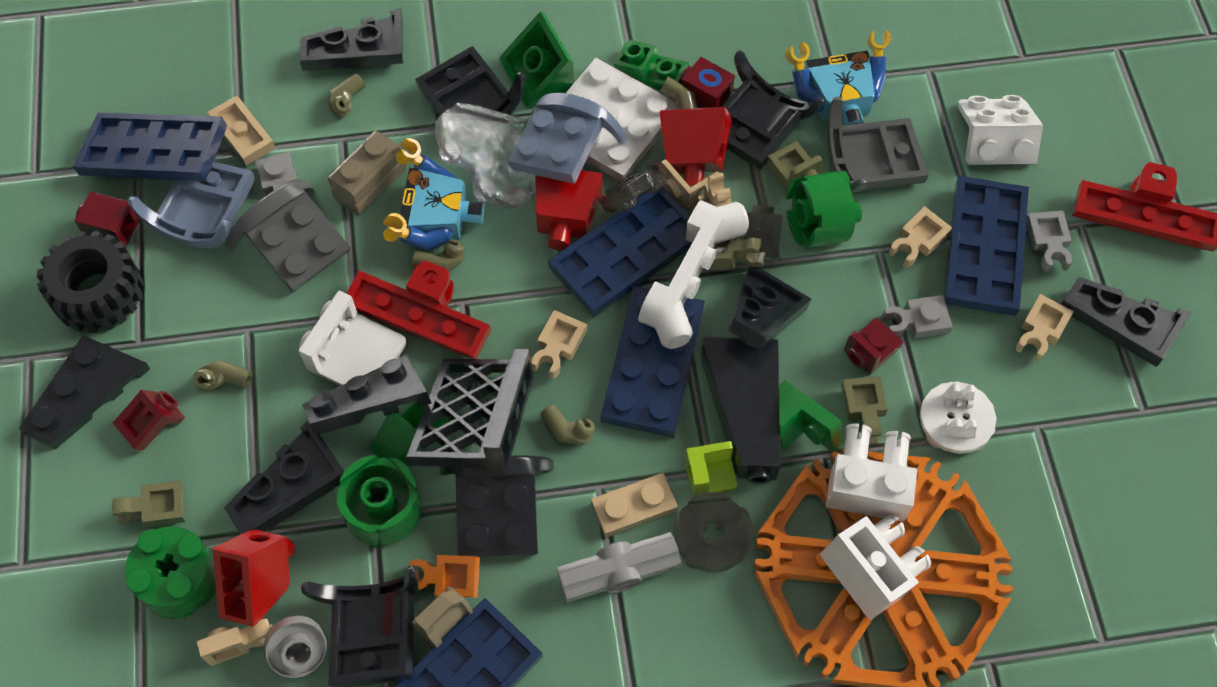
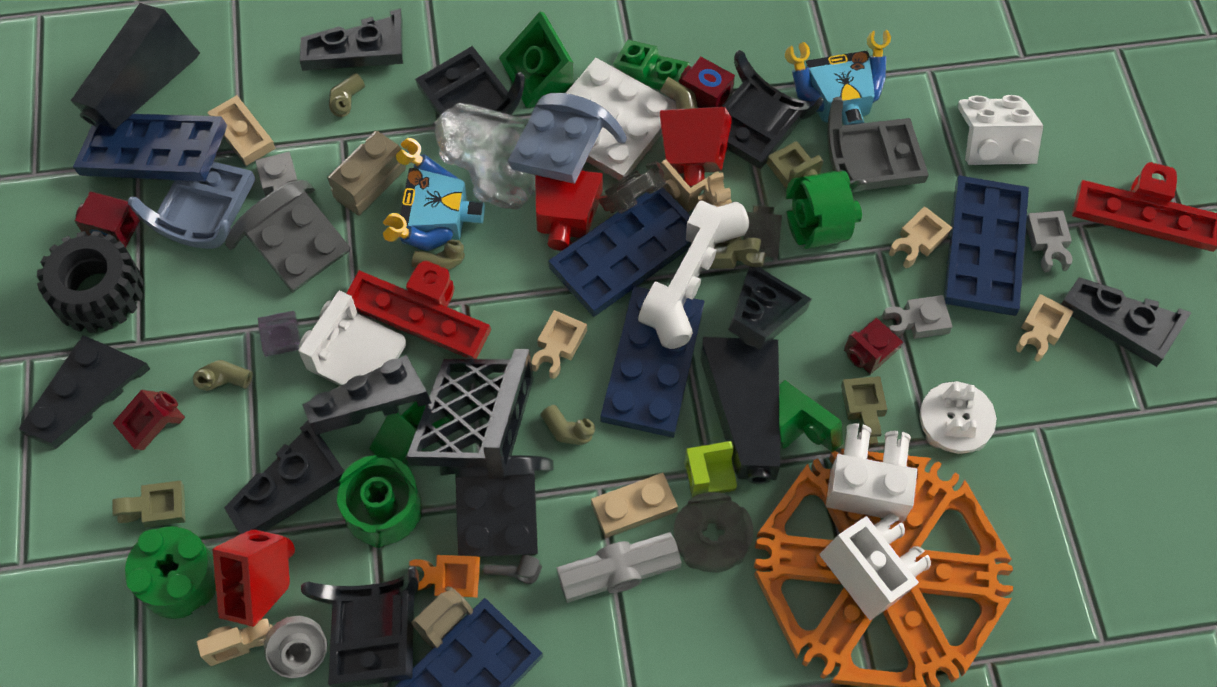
none -> black slope [70,3,200,129]
none -> clear purple plate [258,311,301,357]
none -> dark grey hand [483,555,542,584]

